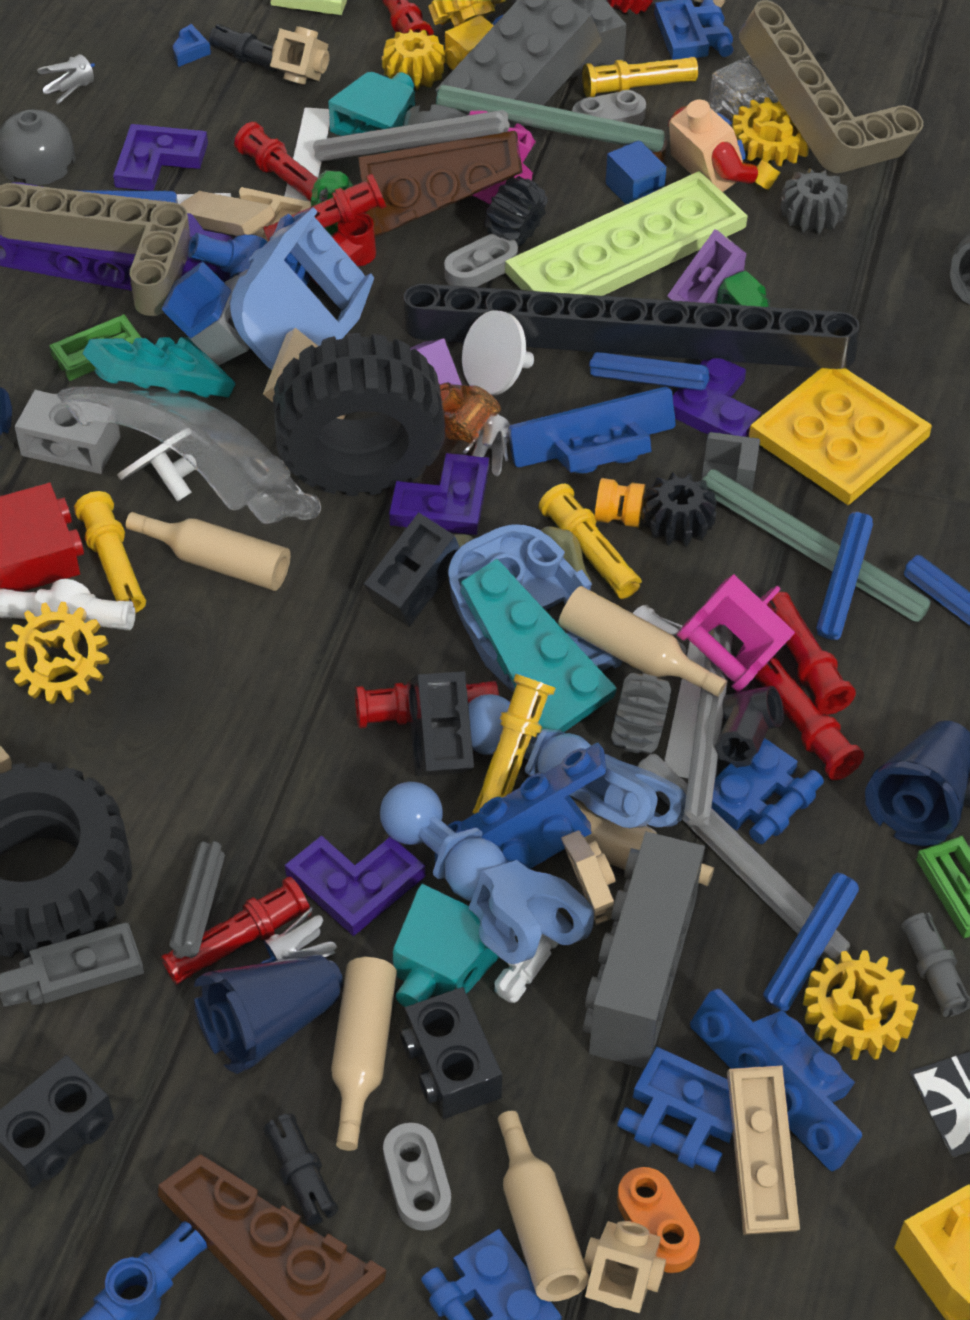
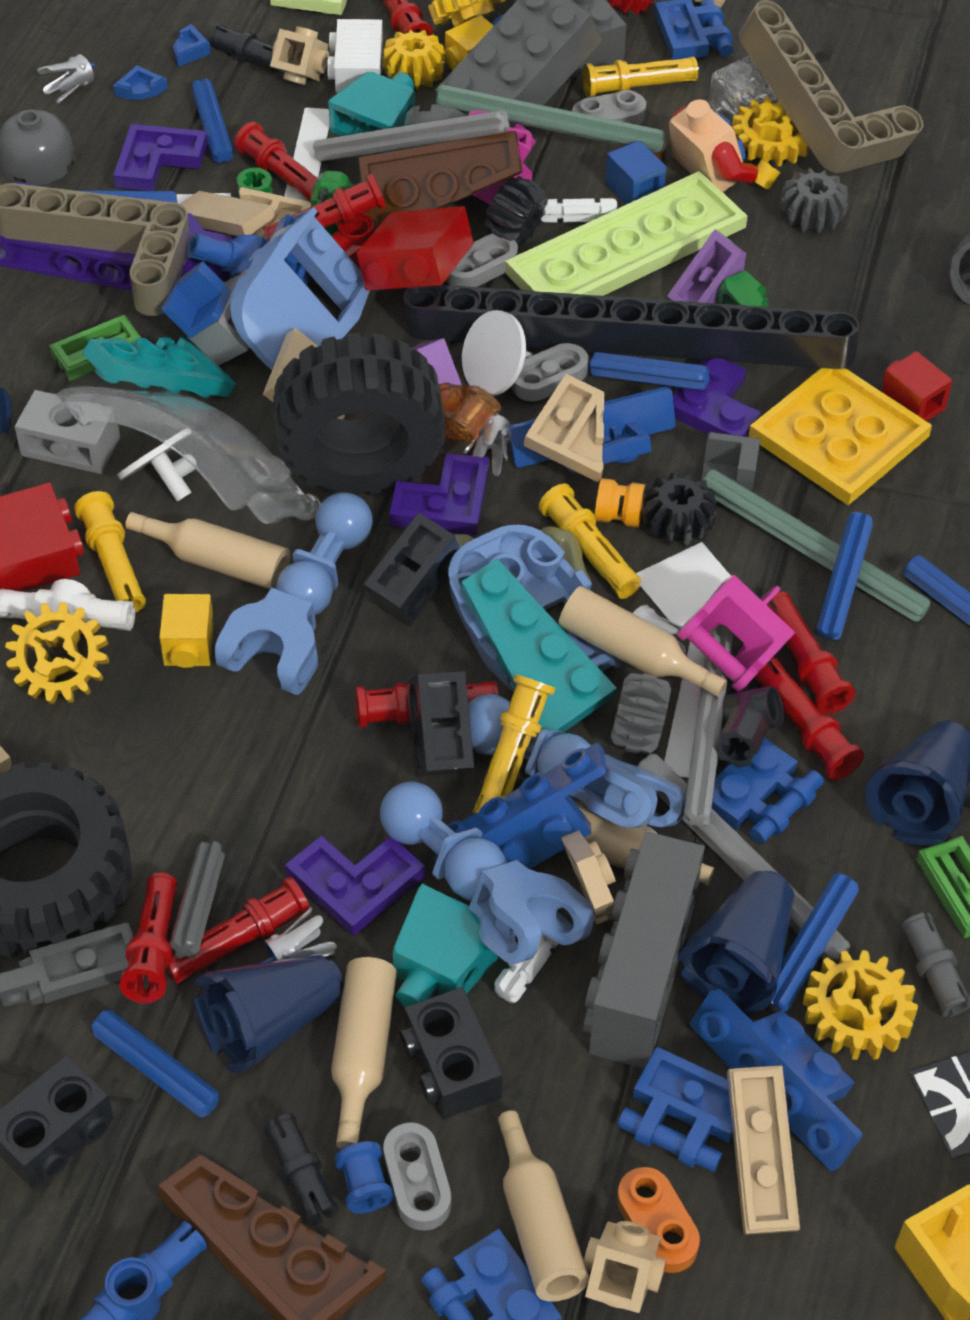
none -> blue axle [91,1010,219,1118]
none -> blue tile [113,65,168,100]
none -> red pin [119,872,178,1004]
none -> yellow brick [160,594,214,668]
none -> blue axle [192,78,233,164]
none -> medium blue piece [215,492,373,695]
none -> green bush [237,168,273,199]
none -> white brick [328,19,383,94]
none -> blue bush [334,1141,394,1214]
none -> red brick [357,206,474,290]
none -> light grey plate [511,343,588,401]
none -> tan wing [524,374,604,482]
none -> white axle [541,198,617,223]
none -> white sticker [636,542,731,626]
none -> dark blue cone [678,871,794,1013]
none -> red brick [882,351,953,421]

